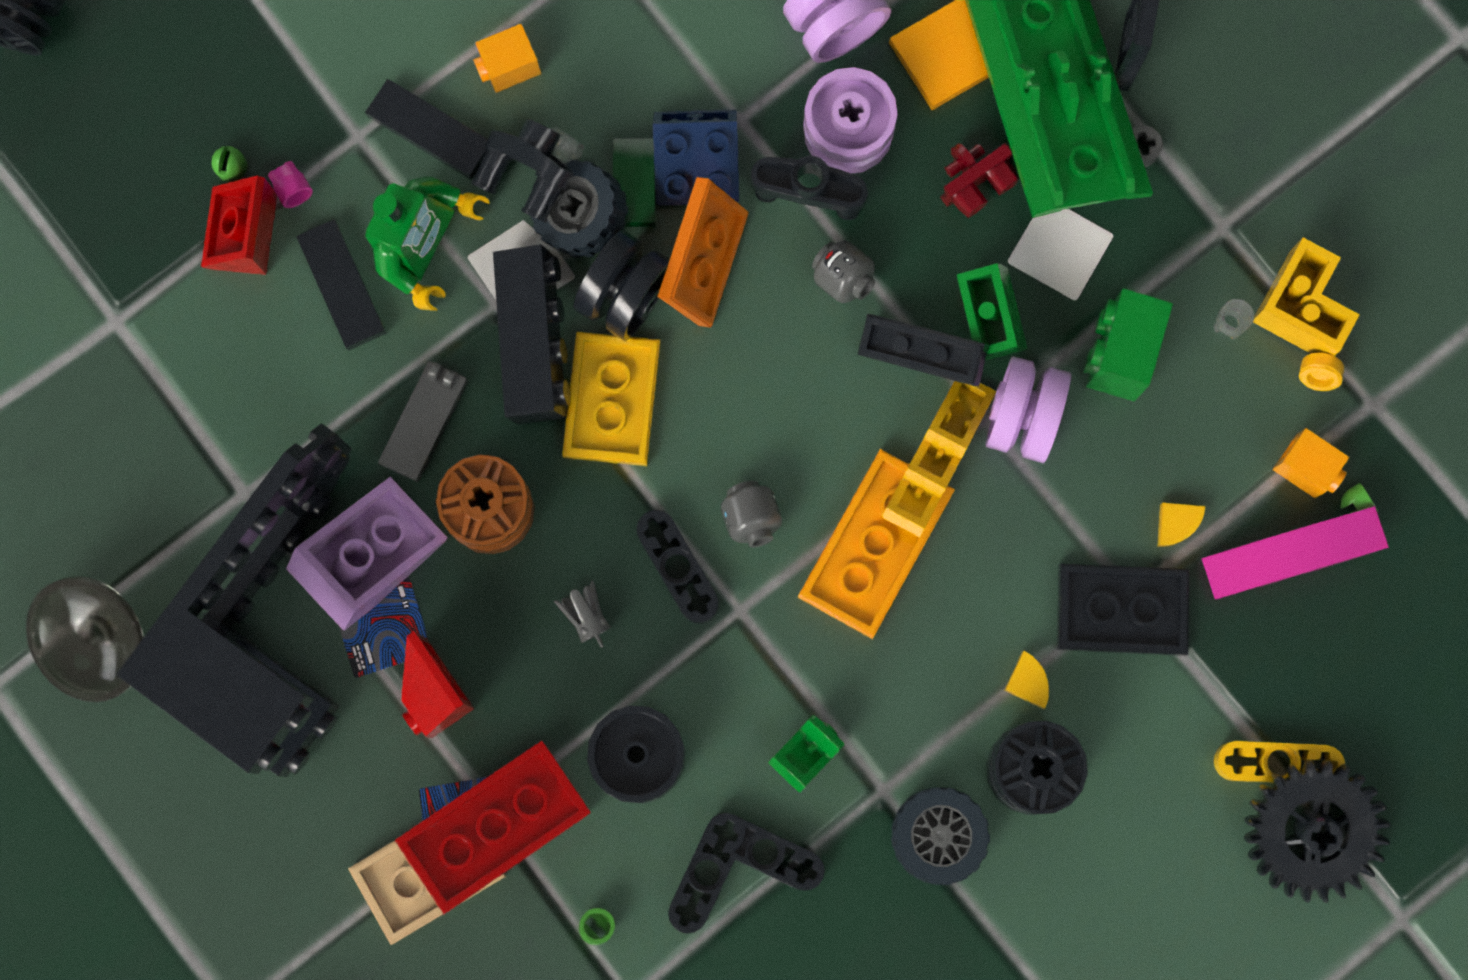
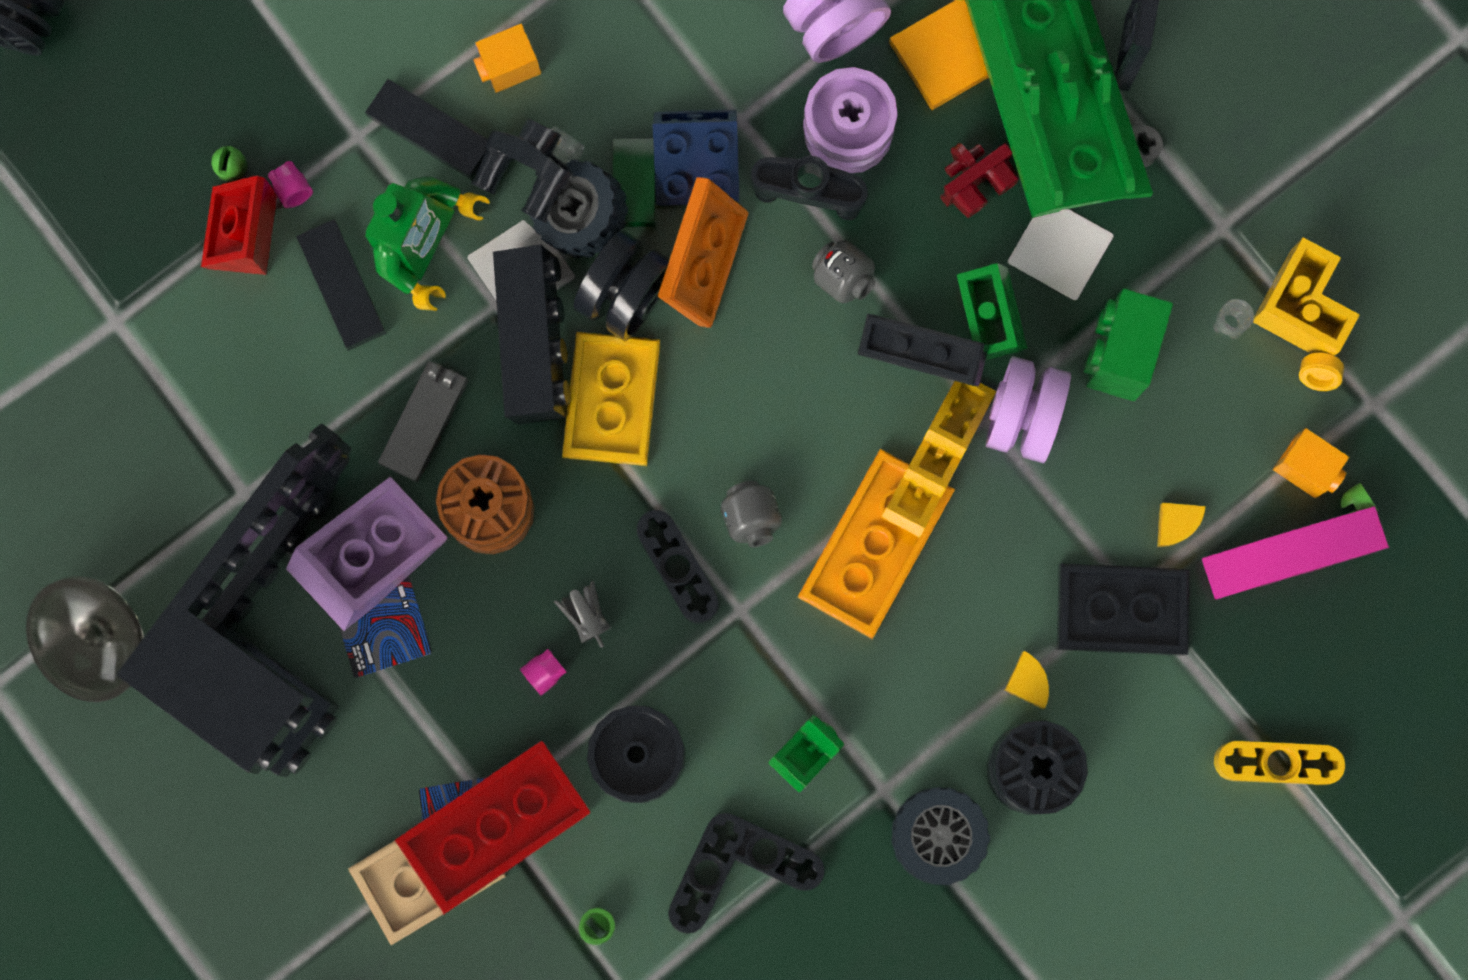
red slope [401,631,475,738] -> none
black gear [1244,759,1391,903] -> none
none -> dark pink hose [519,649,566,696]

